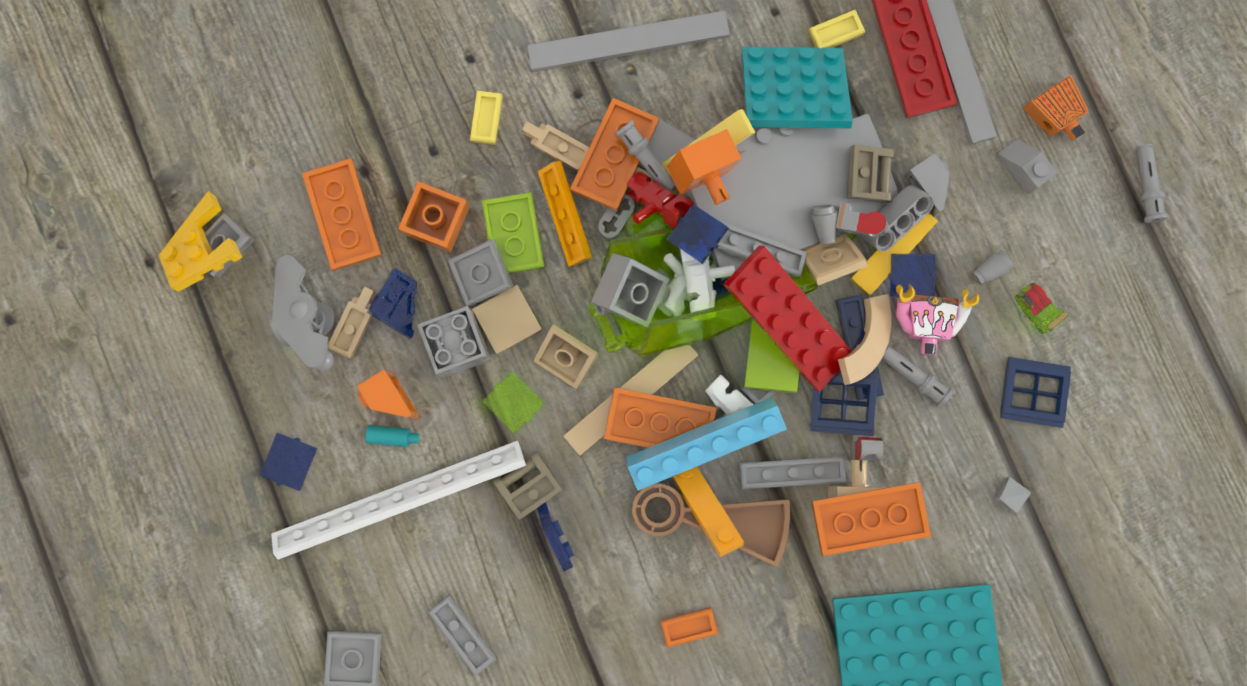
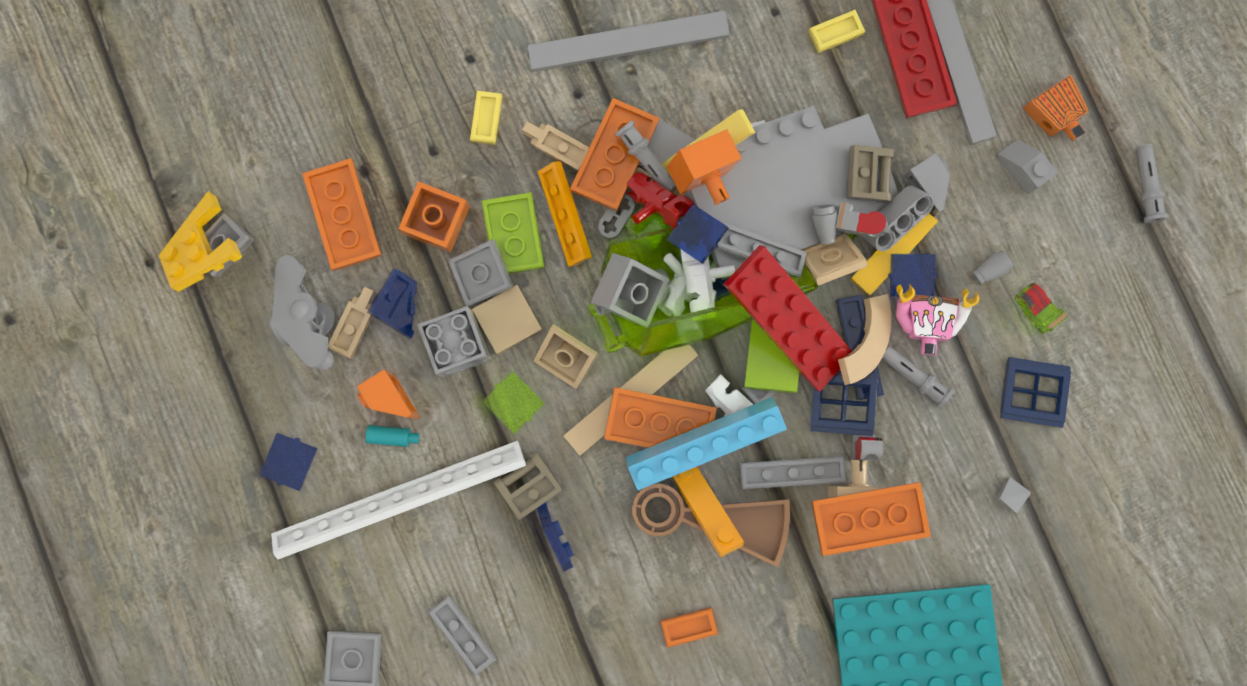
teal plate [741,47,853,129] -> none

